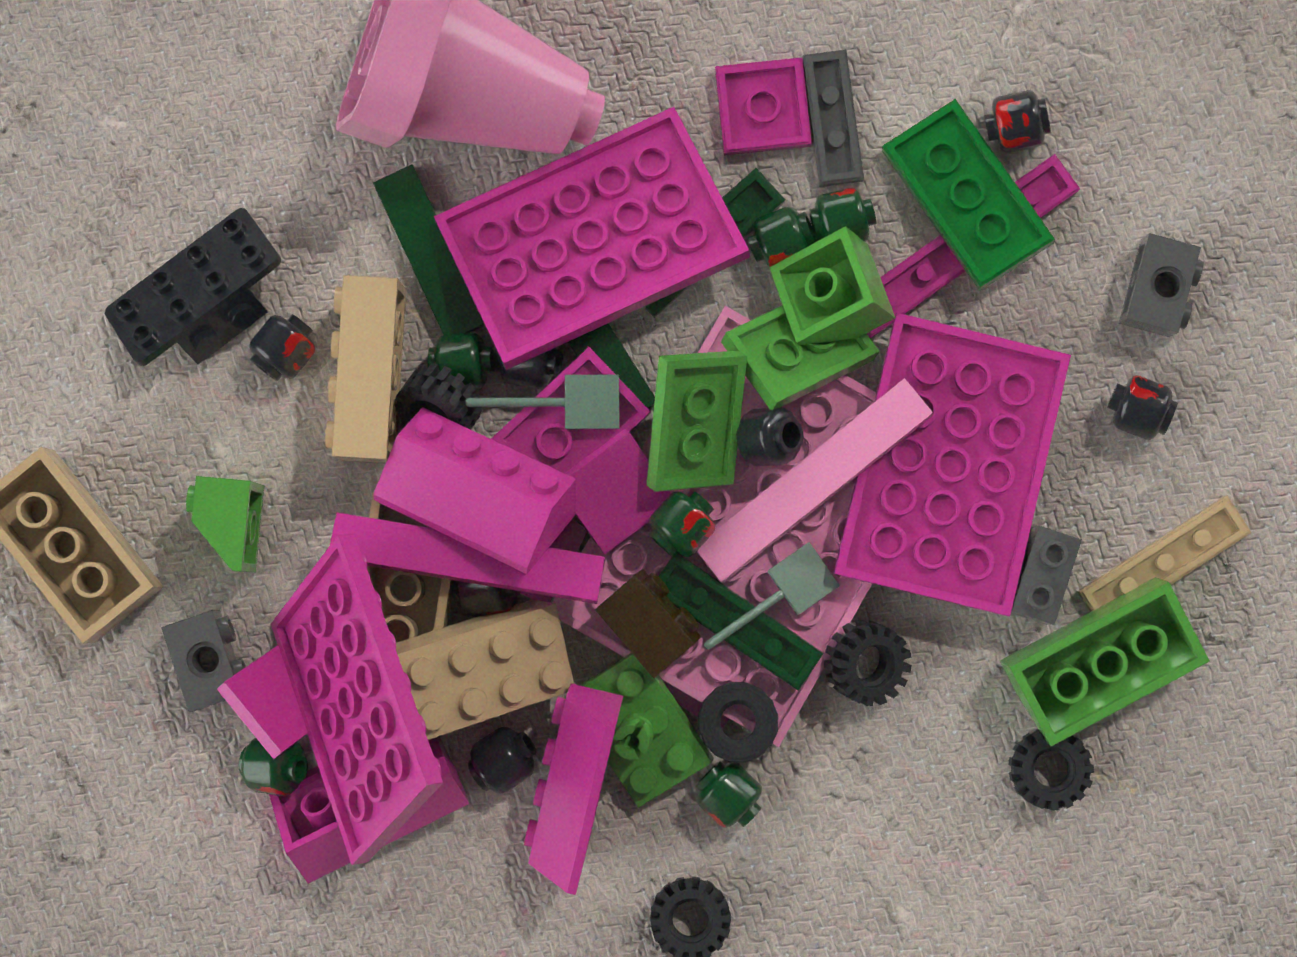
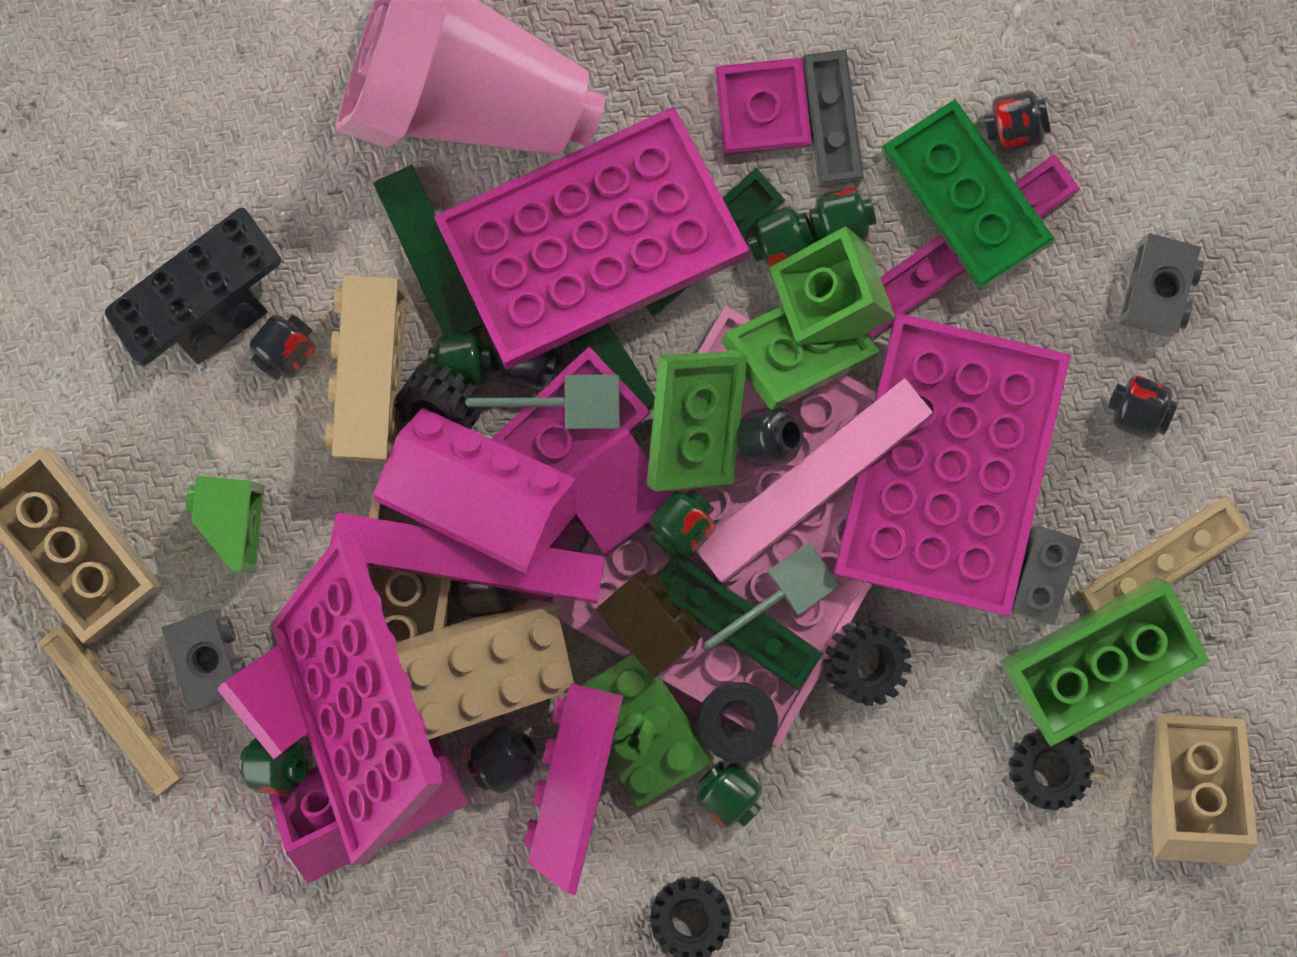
none -> tan piece [38,625,184,796]
none -> tan slope [1151,714,1258,864]

